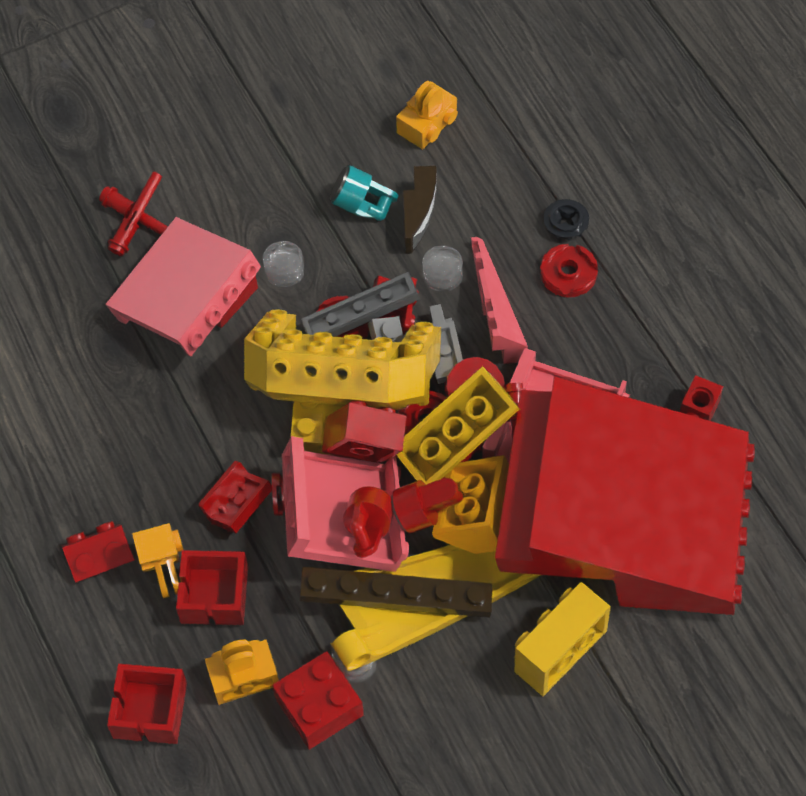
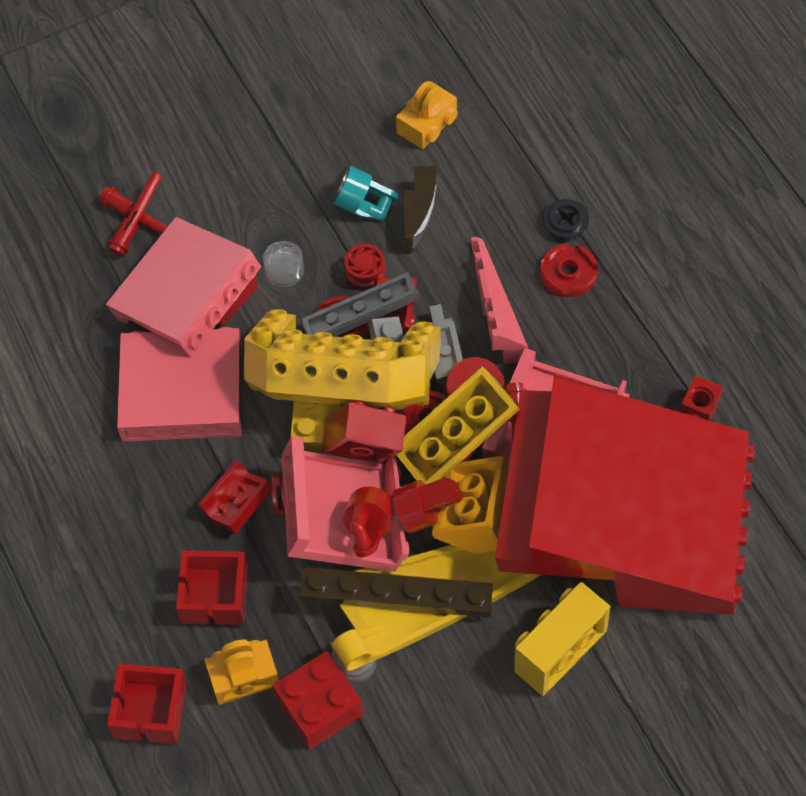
red bracket [62,521,134,583] -> none
light orange brick [132,523,184,598] -> none
clear wheel [422,245,463,292] -> none
none -> coral panel [117,327,242,442]
none -> red wheel [345,244,385,290]

